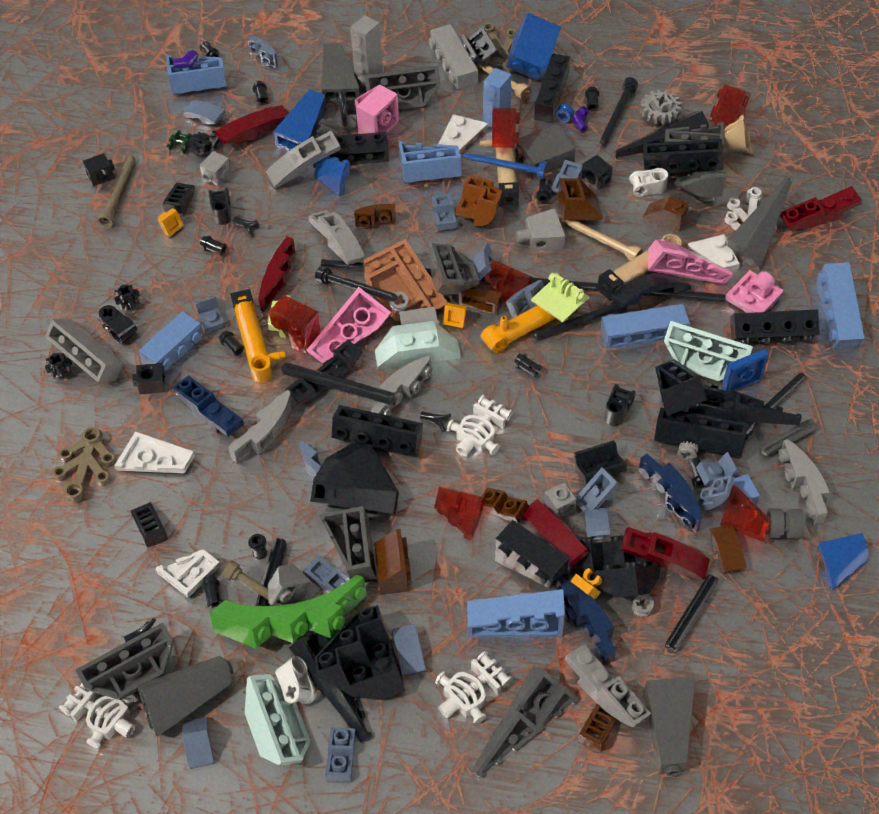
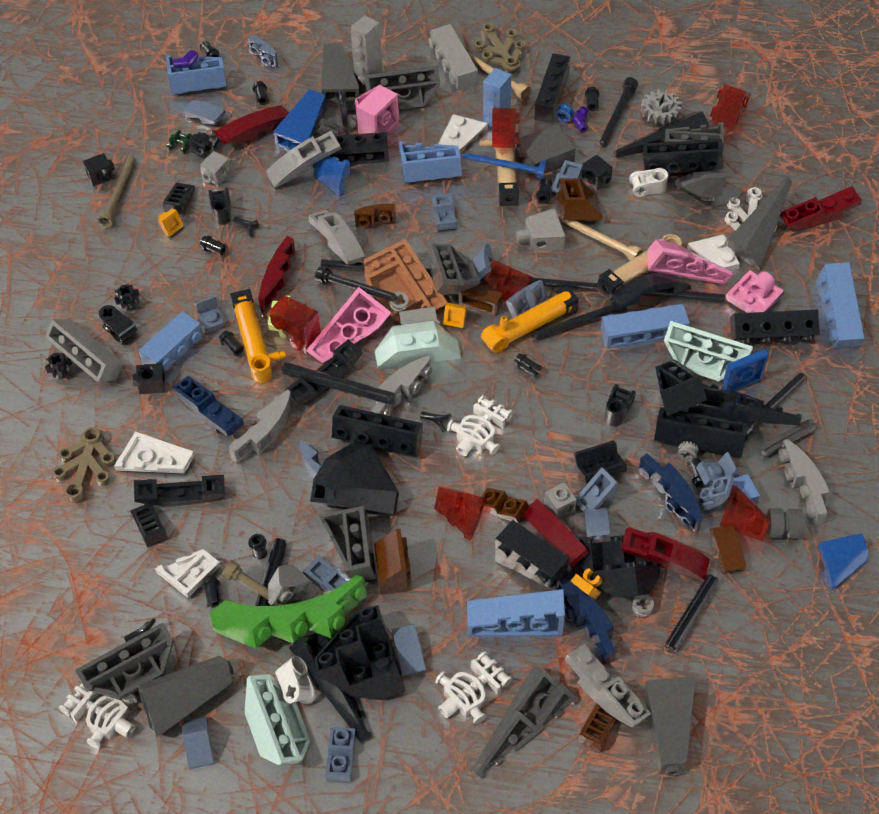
dark orange brick [456,175,502,226] -> none
black bracket [461,27,500,67] -> none
blue slope [506,13,561,81] -> none
yellowish green hinge [531,272,589,322] -> none
reddish brown slope [642,196,689,232] -> none
tan hat [724,115,753,155] -> none
none -> black slope [134,475,225,506]

